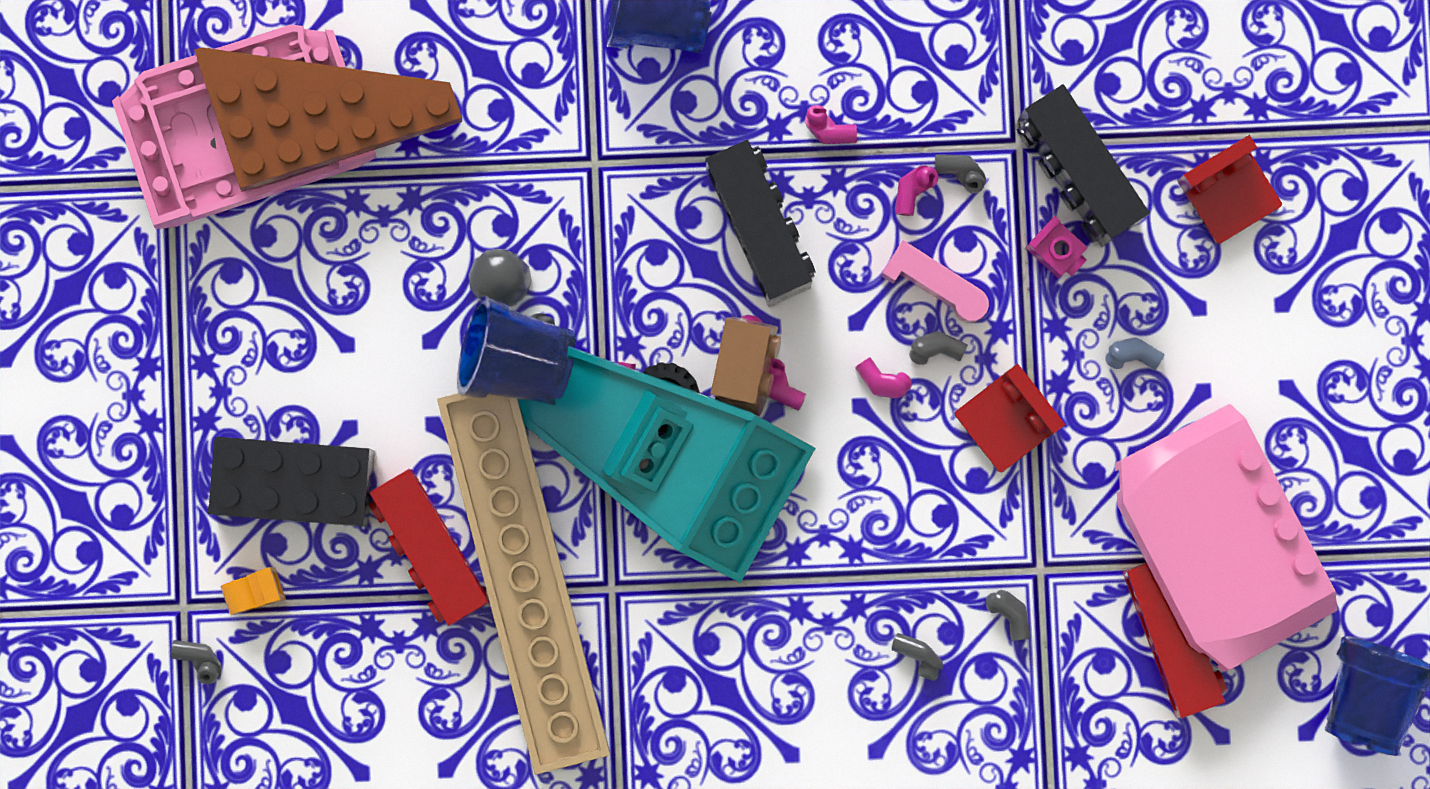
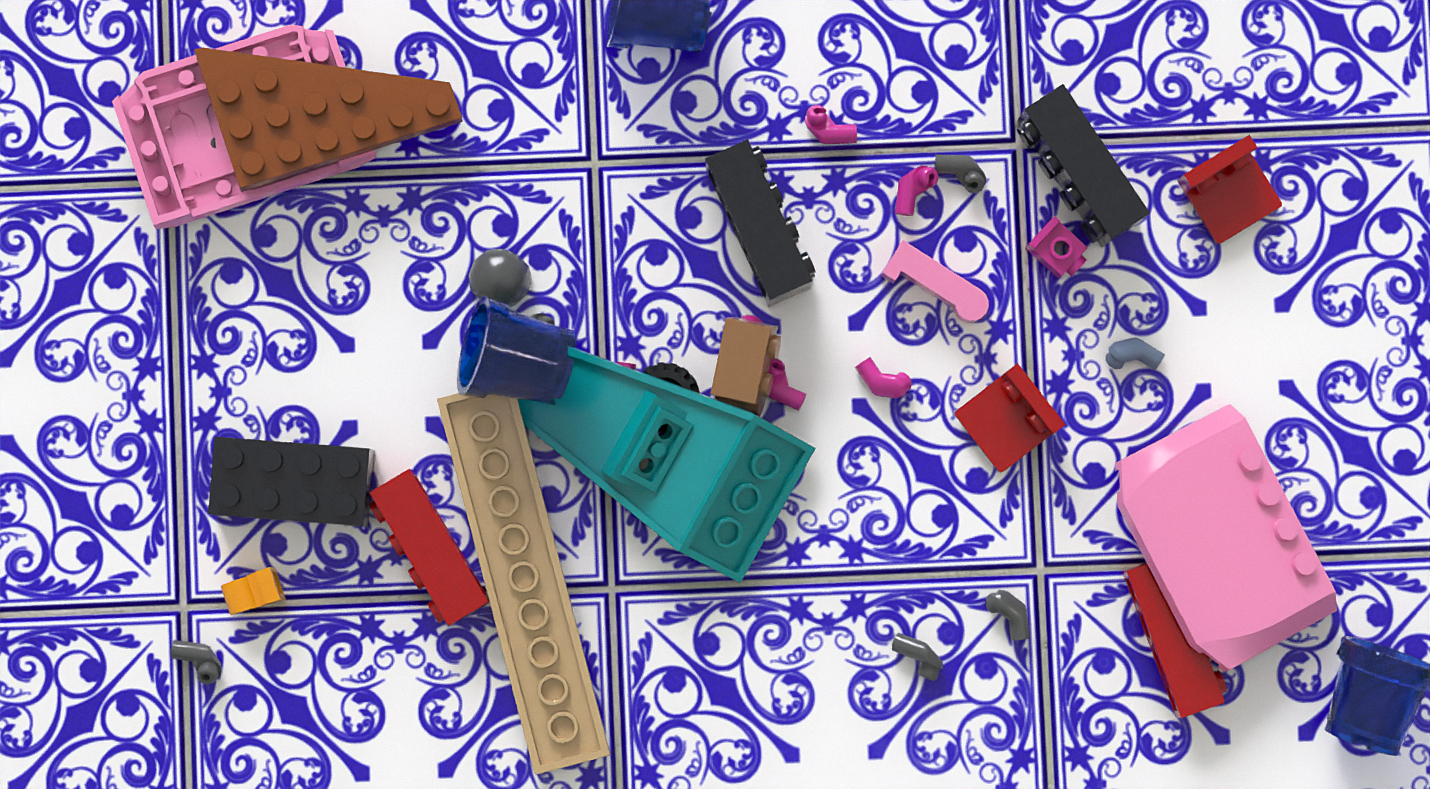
dark grey arm [909,331,968,365] -> none

